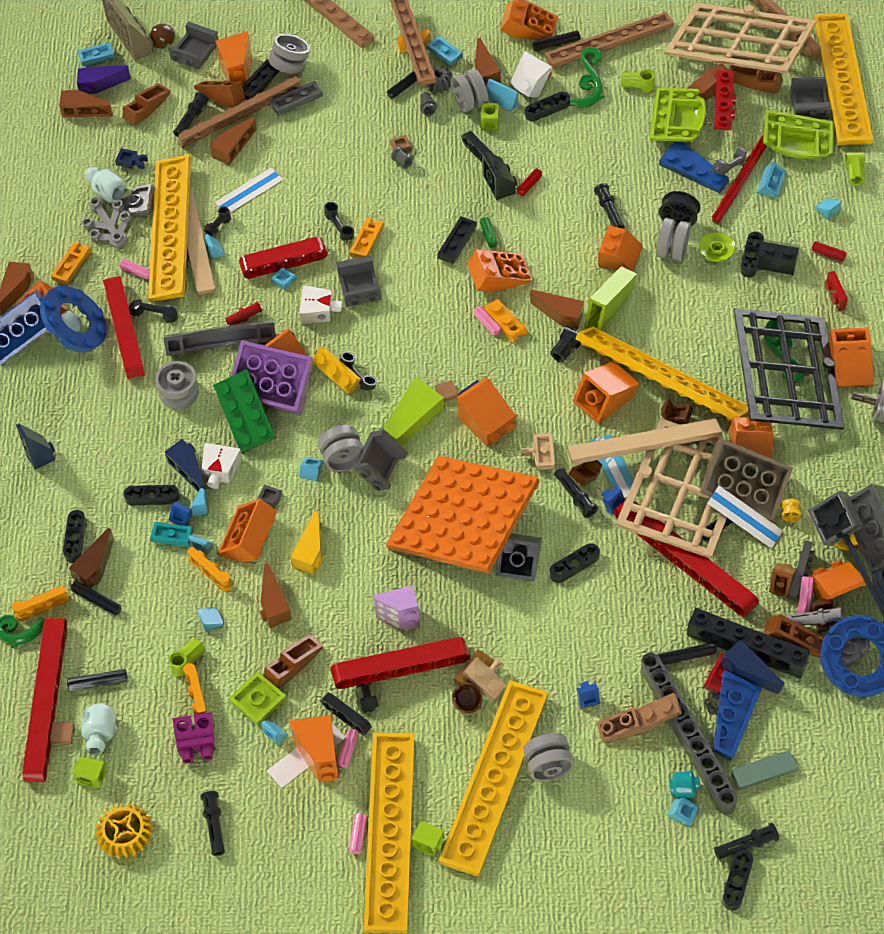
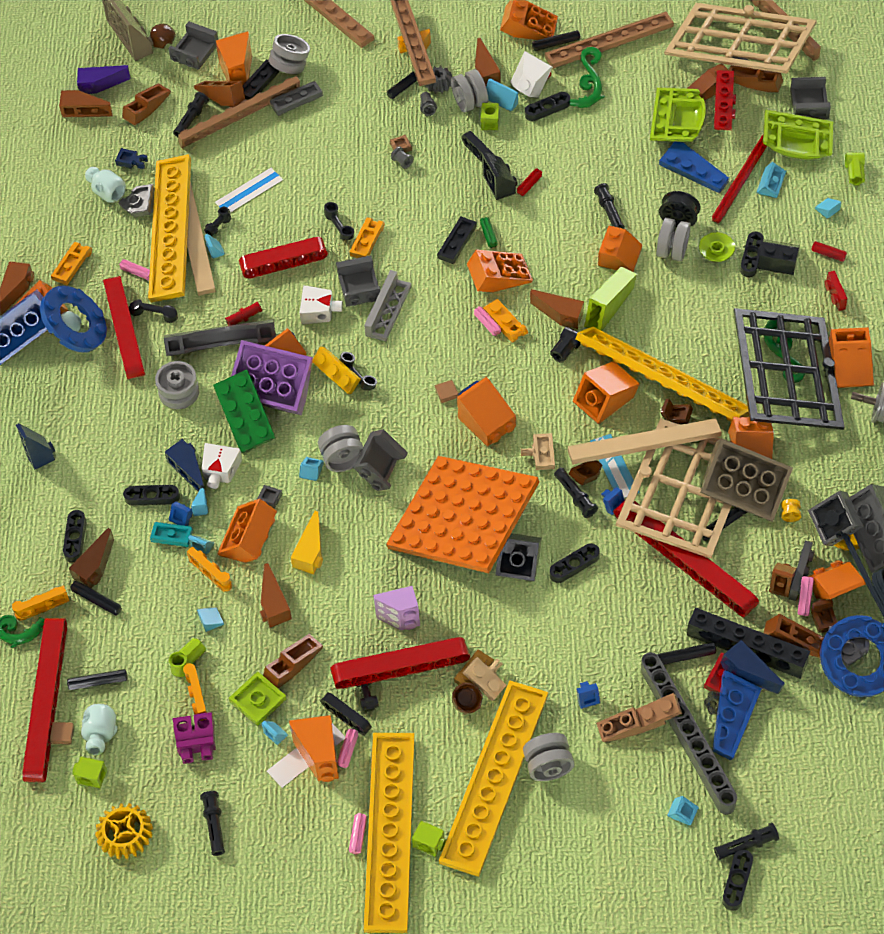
medium azure plate [78,42,115,67] -> none
light grey plant [82,197,132,248] -> none
dark orange slope [210,117,257,165] -> none
medium azure tile [271,267,297,290] -> none
lime slope [383,377,444,446] -> none
medium azure plate [427,36,463,66] -> none
lime piece [621,69,655,92] -> none
teal head [669,771,701,799] -> none
white sticker [707,486,783,549] -> none
dark grey bar [712,147,747,175] -> none
sand green tile [731,750,798,791] -> none
light grey pin [785,607,844,626] -> none
yellow plate [813,13,873,146] -> none
none -> light grey fence [364,270,412,341]

